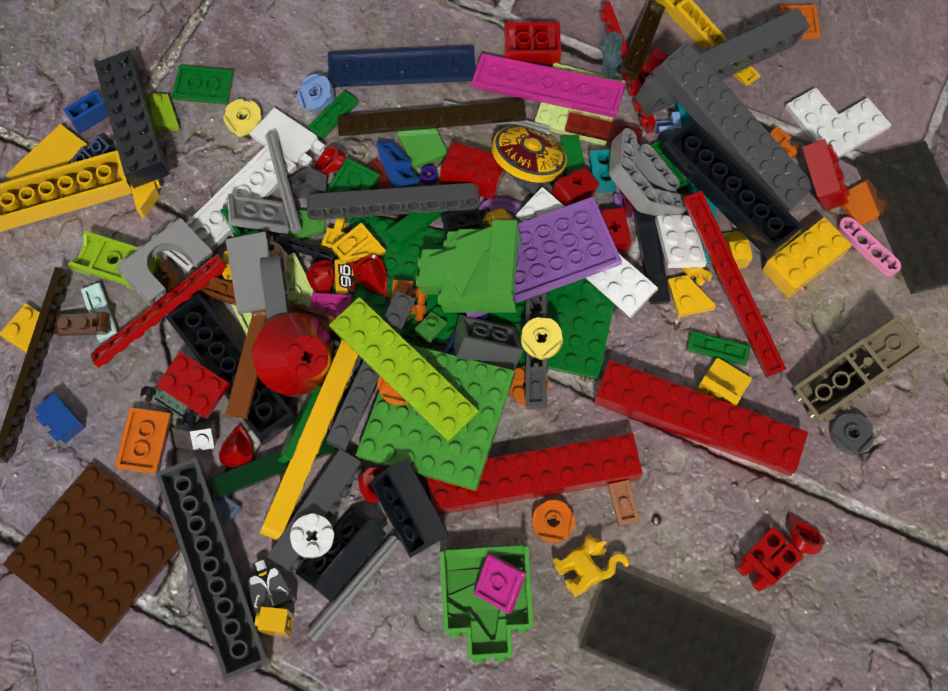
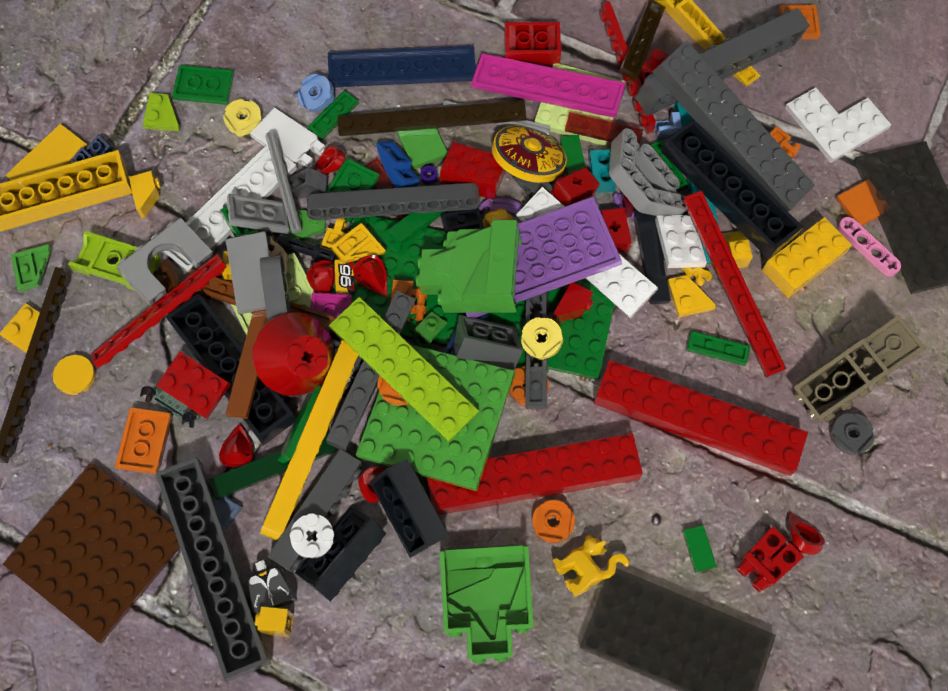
blue brick [34,393,86,444] -> none
reddish brown plate [54,312,110,336] -> none
blue brick [63,89,109,134] -> none
light aqua tile [81,282,118,343] -> none
black brick [94,50,170,188] -> none
flat silver slope [172,420,218,451] -> none
light grey axle [307,535,400,641] -> none
dark pink tile [473,553,527,614] -> none
clear light blue piece [601,31,623,78] -> none
nougat plate [608,480,640,527] -> none
yellow bracket [697,358,752,406] -> none
red brick [802,139,850,211] -> none
none -> bright green wing [11,244,51,292]
none -> yellow tile [53,355,96,395]
none -> red slope [552,282,594,323]
none -> green tile [682,525,717,573]

